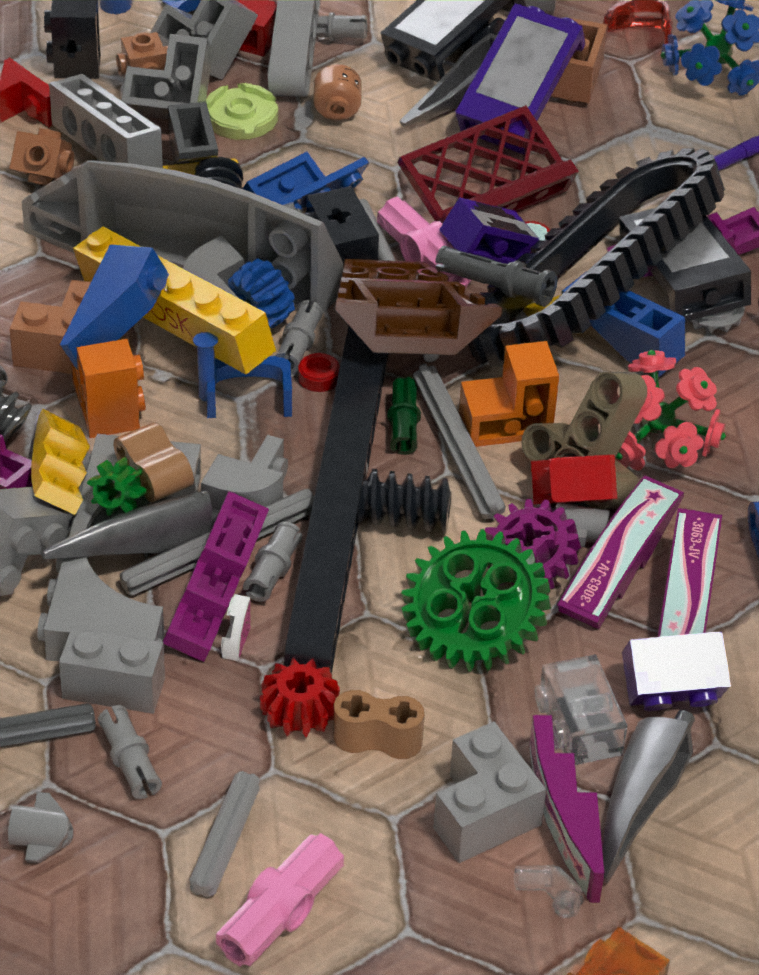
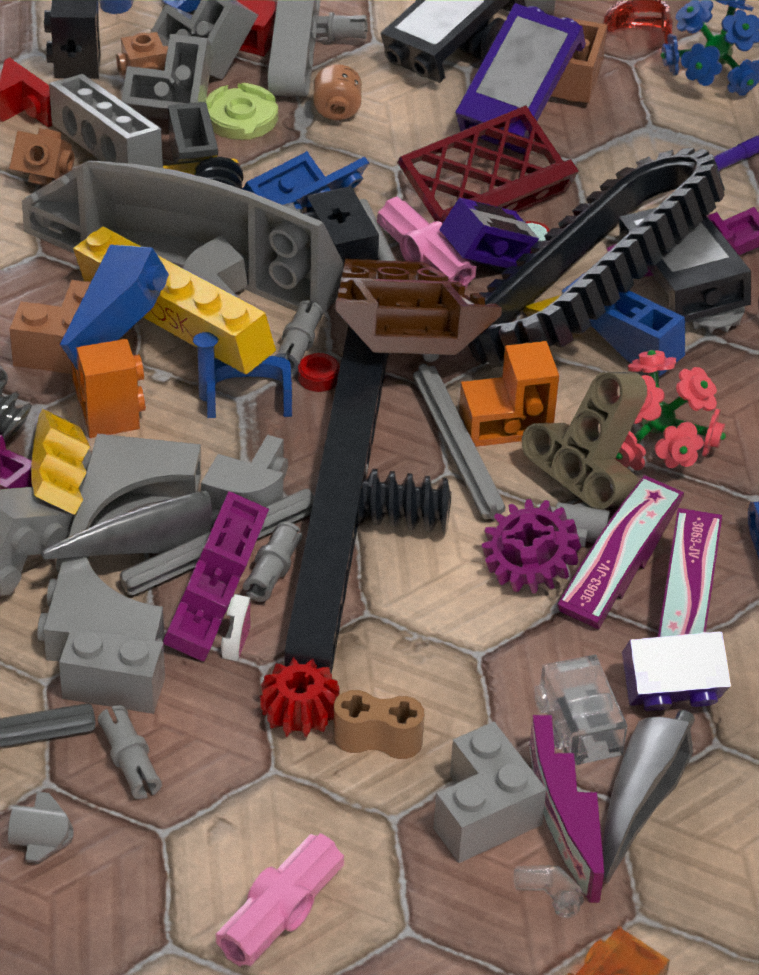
green gear [87,457,147,516] -> none
medium nougat axle [113,422,194,503] -> none
light grey axle [190,771,260,898] -> none
blue gear [228,258,295,328] -> none
dark green axle [387,377,421,455] -> none
flat silver piece [400,33,497,126] -> none
green gear [401,529,551,672] -> none
dark grey pin [435,246,558,307] -> none
red slope [531,455,618,505] -> none

